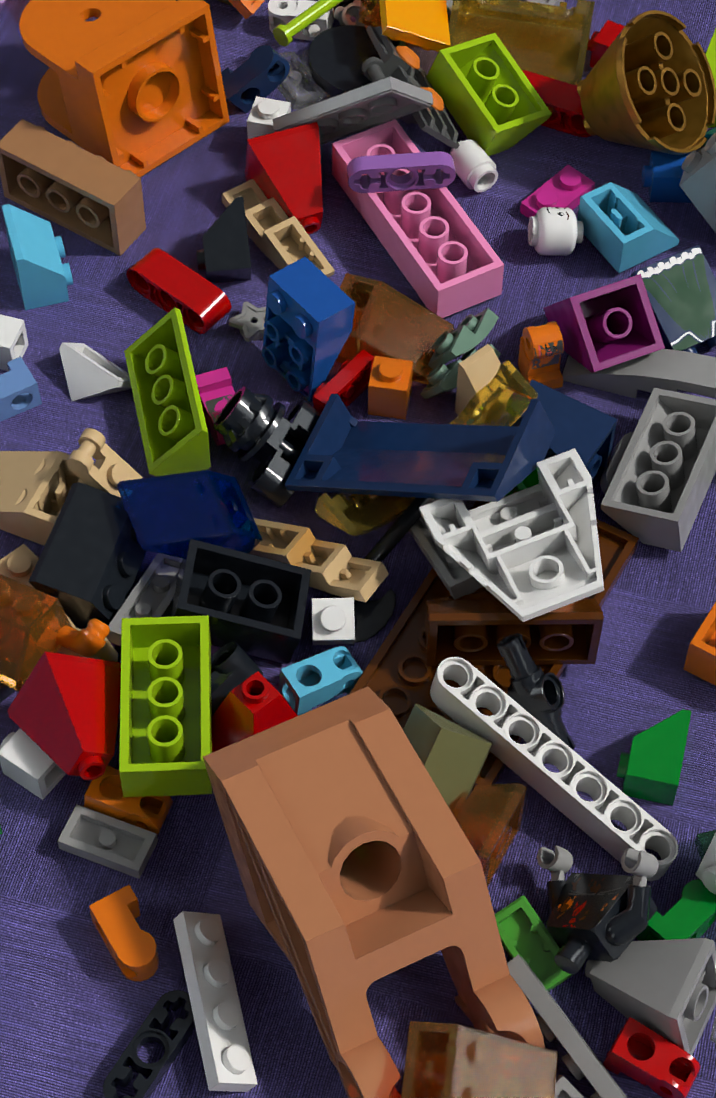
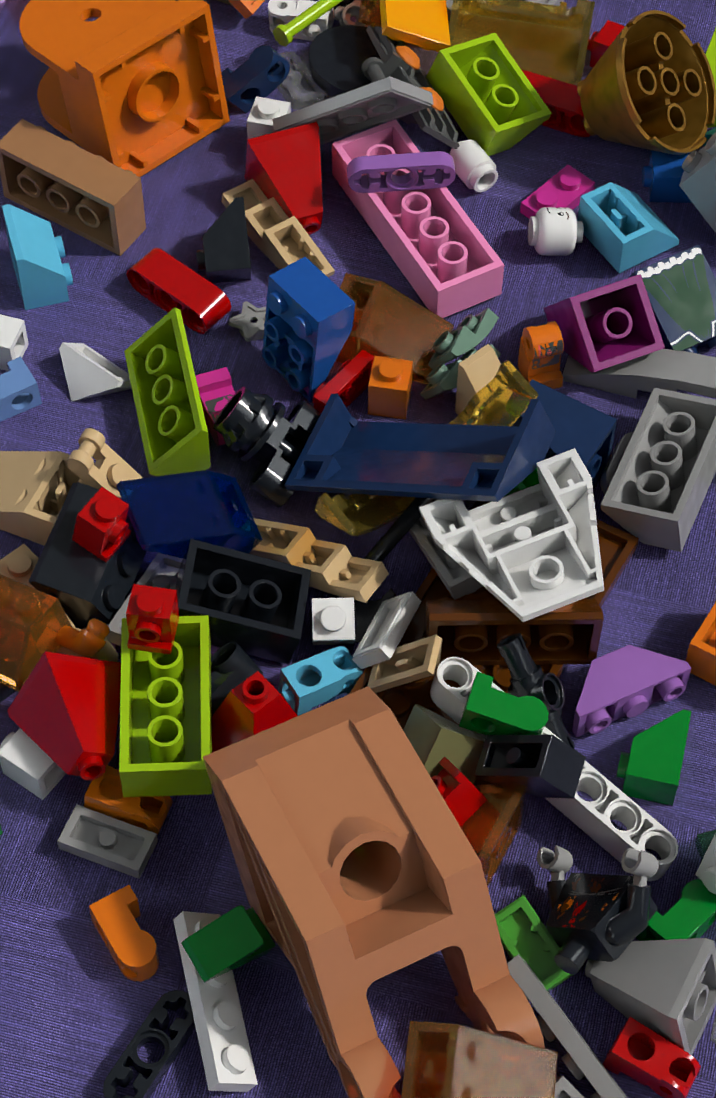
none -> red brick [72,487,131,563]
none -> red brick [126,584,179,655]
none -> green slope [181,905,276,983]
none -> white tile [352,591,421,669]
none -> tan slope [367,634,442,693]
none -> red brick [431,757,487,827]
none -> green leg [459,672,549,736]
none -> black slope [474,735,586,799]
none -> medium lavender slope [572,645,691,737]

